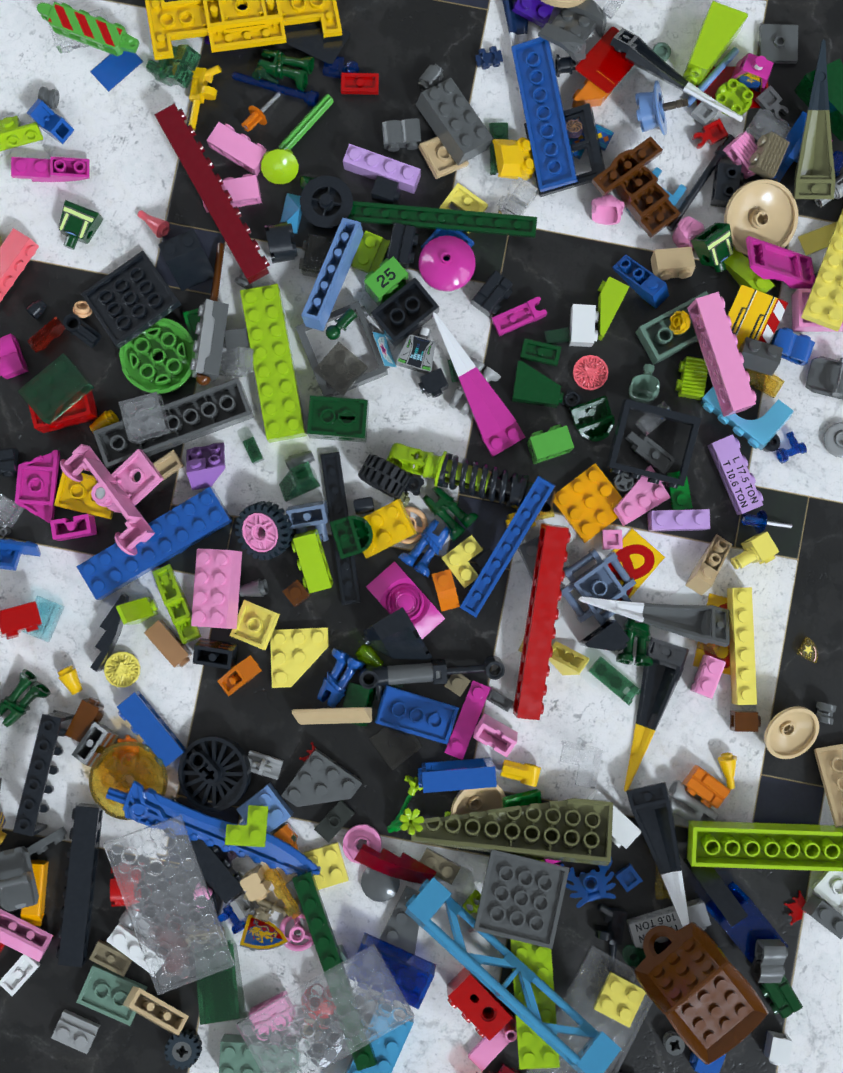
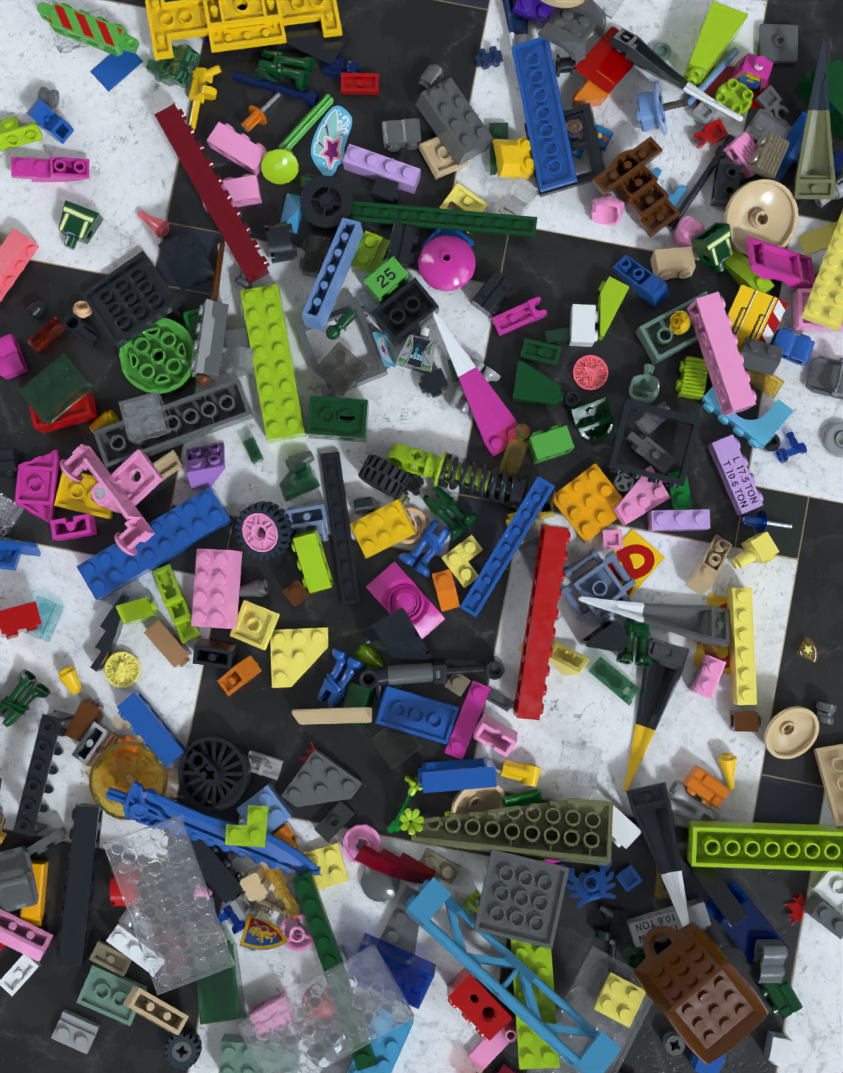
dark green slope [330,515,373,559] -> none
none -> sticker [311,106,352,176]
none -> clear yellow plate [498,424,530,478]

